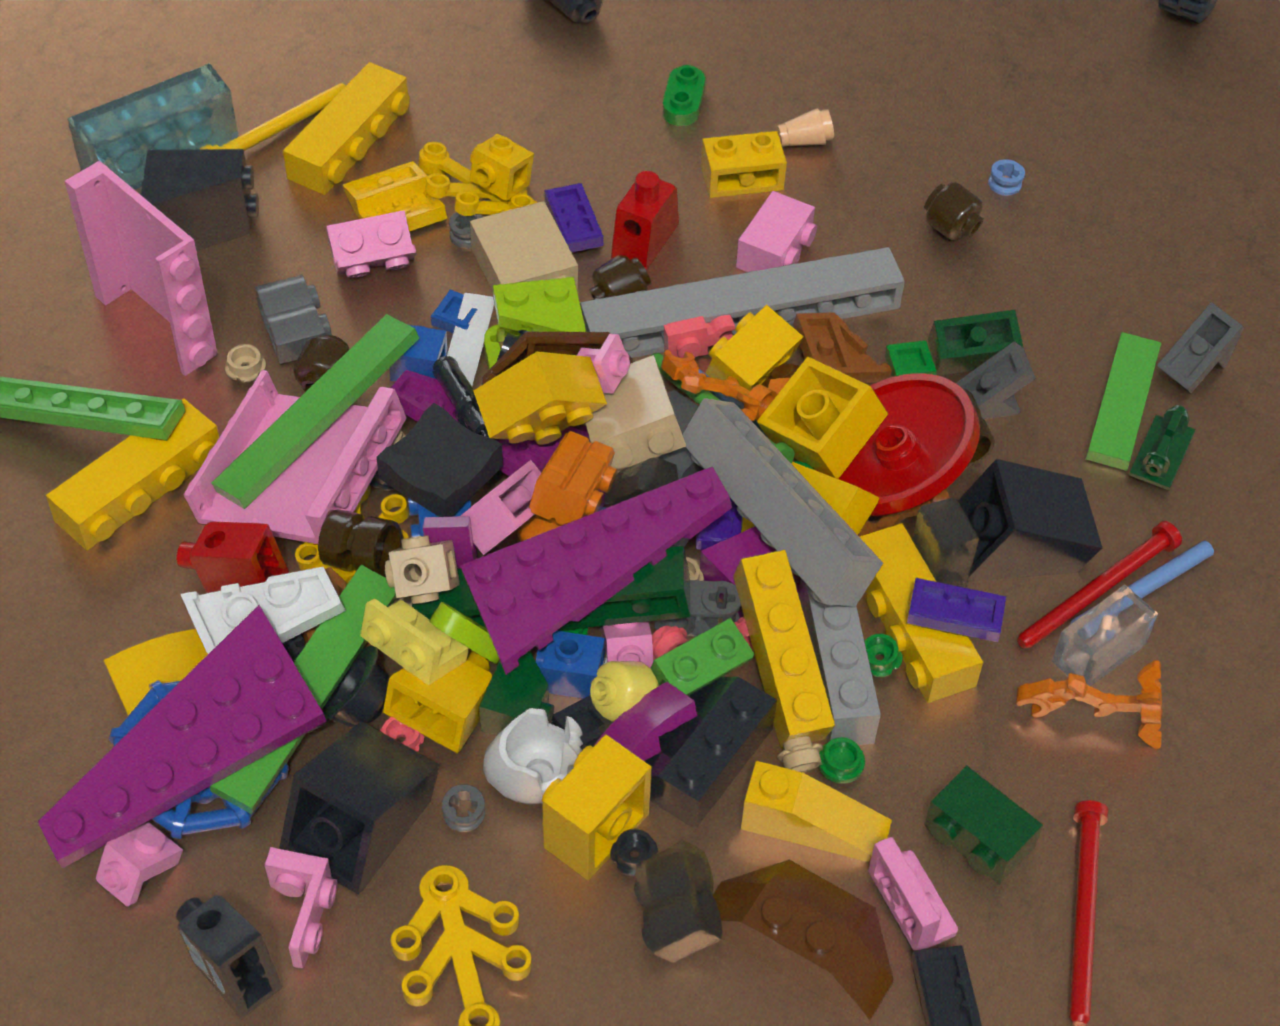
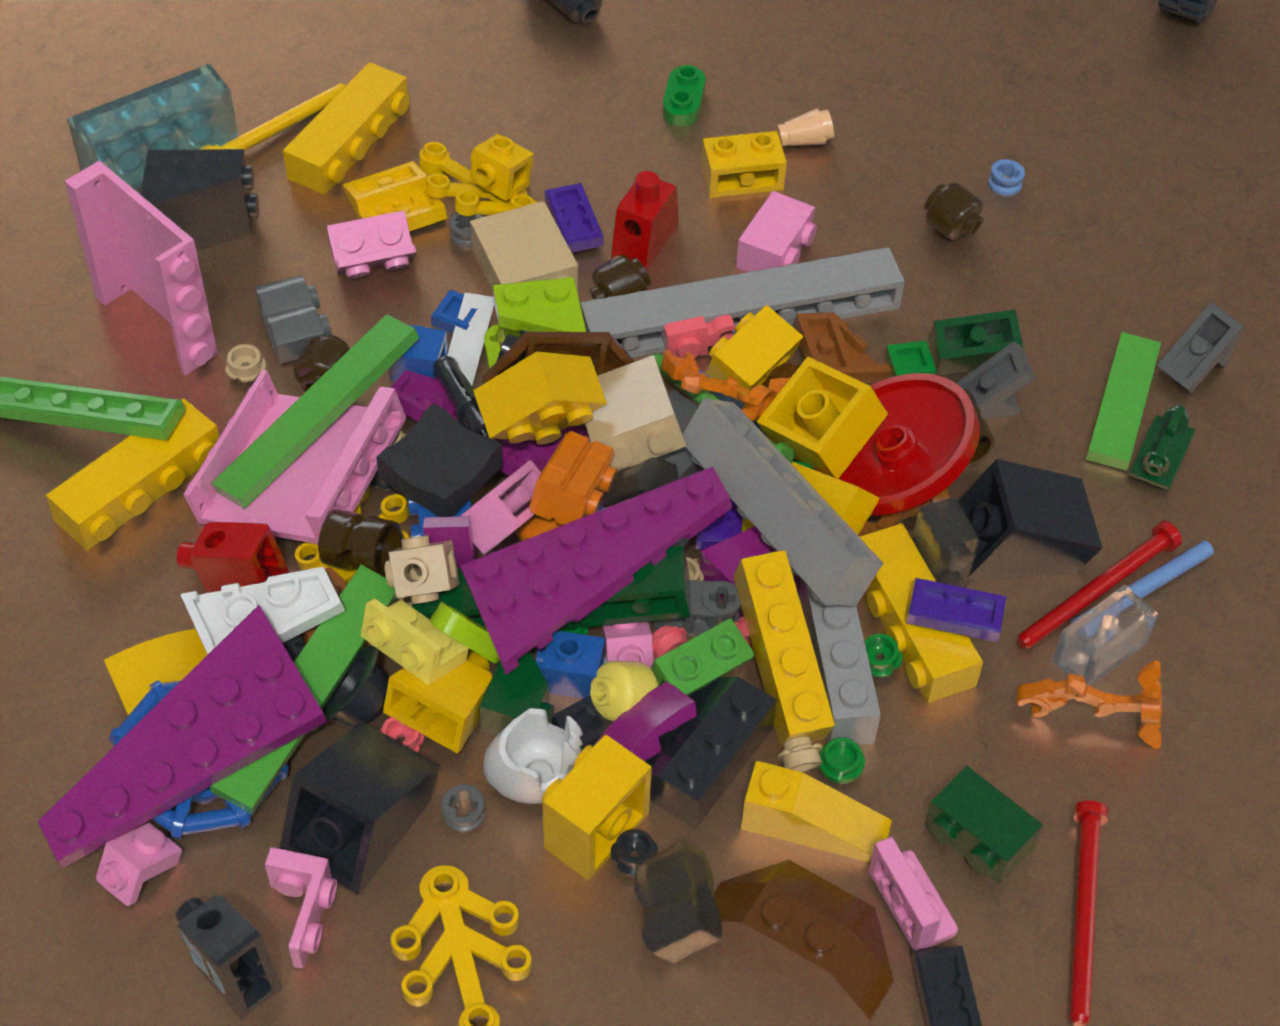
bright pink bracket [577,334,631,394] -> none

